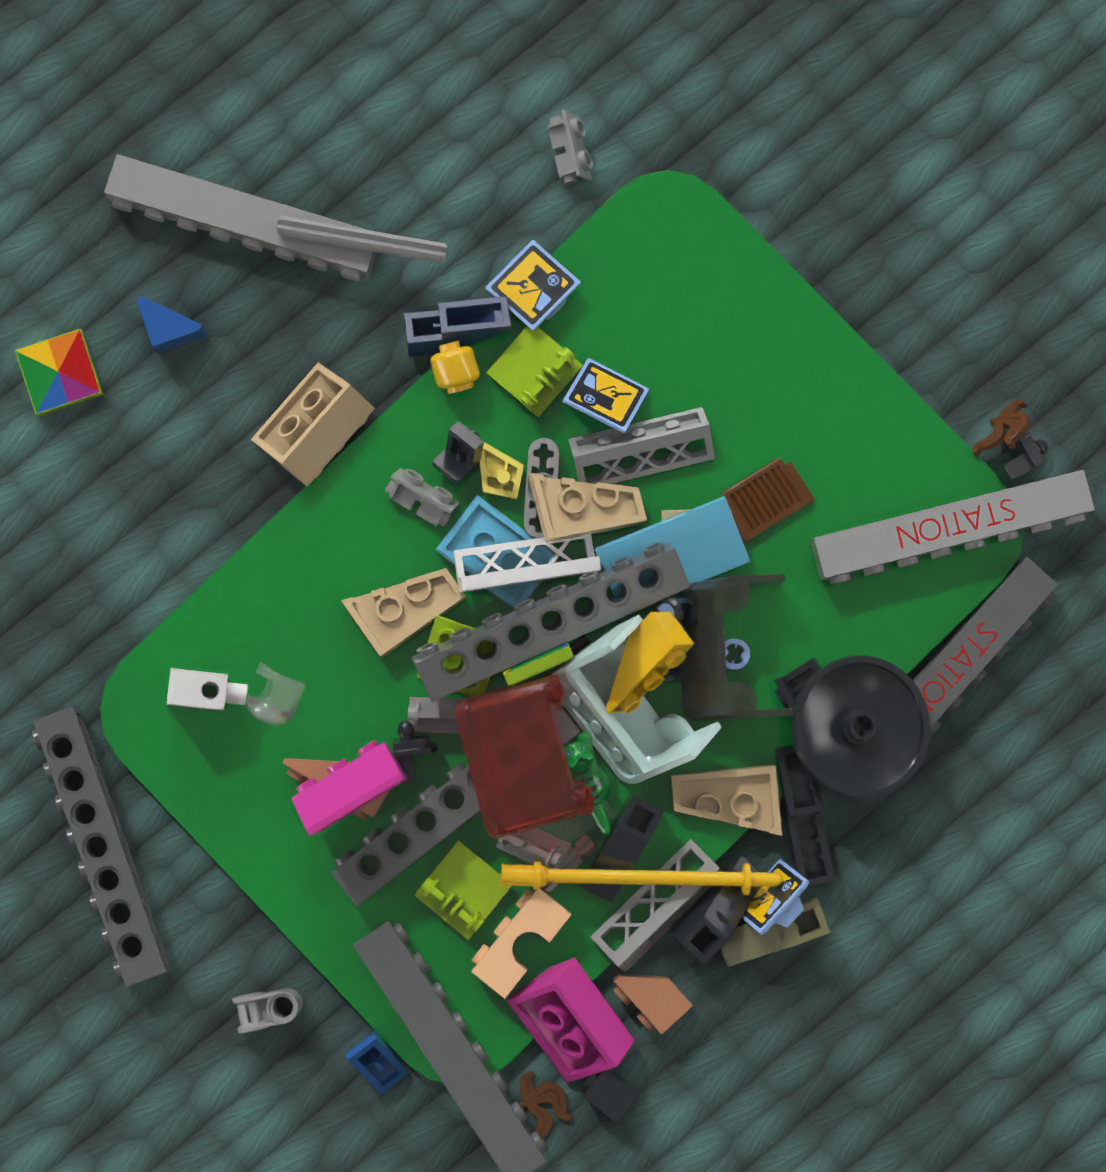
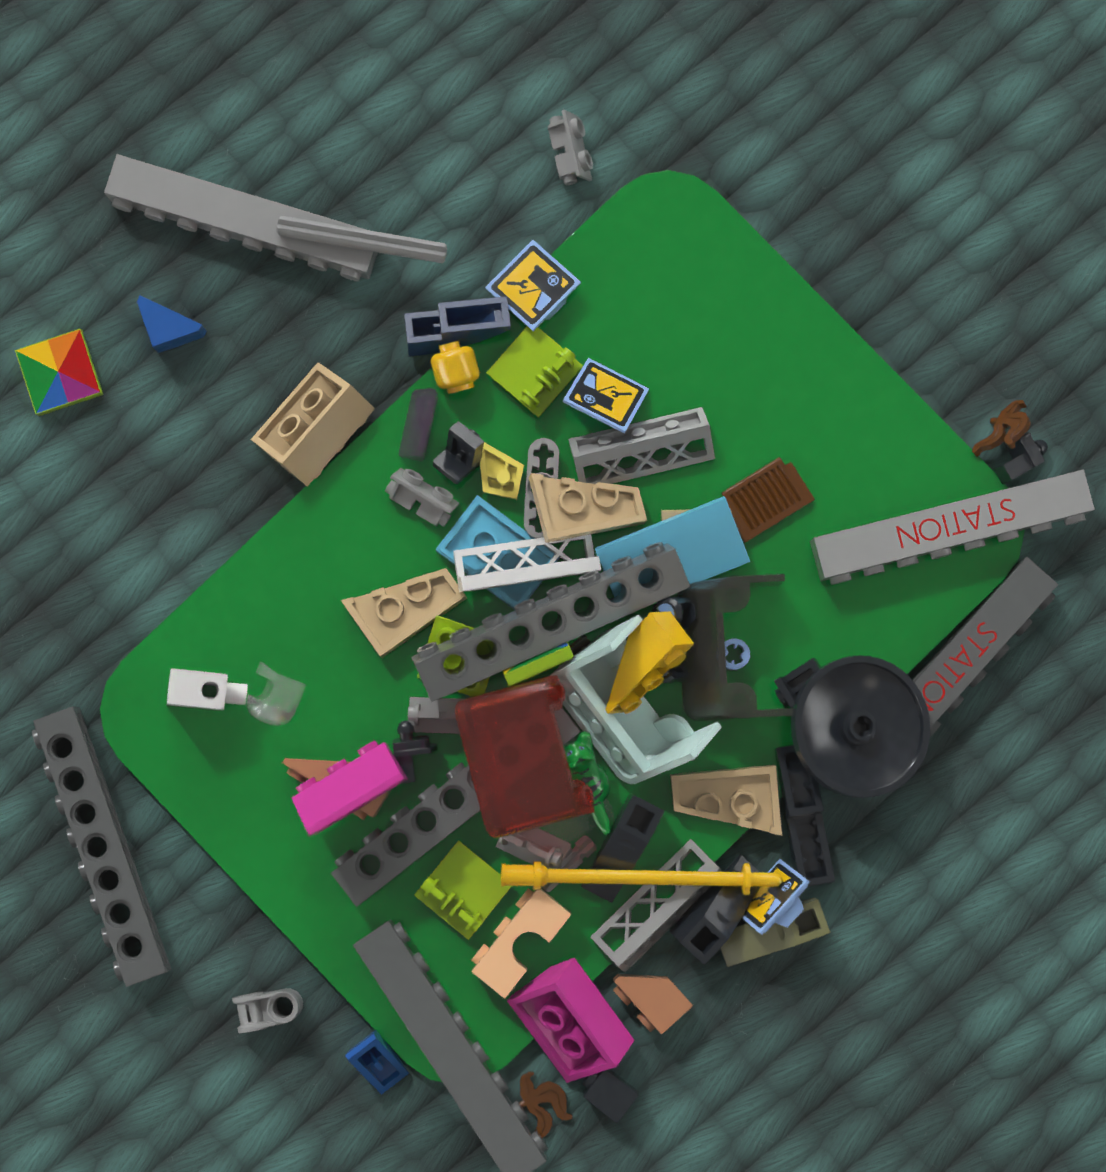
none -> slope [399,388,438,462]

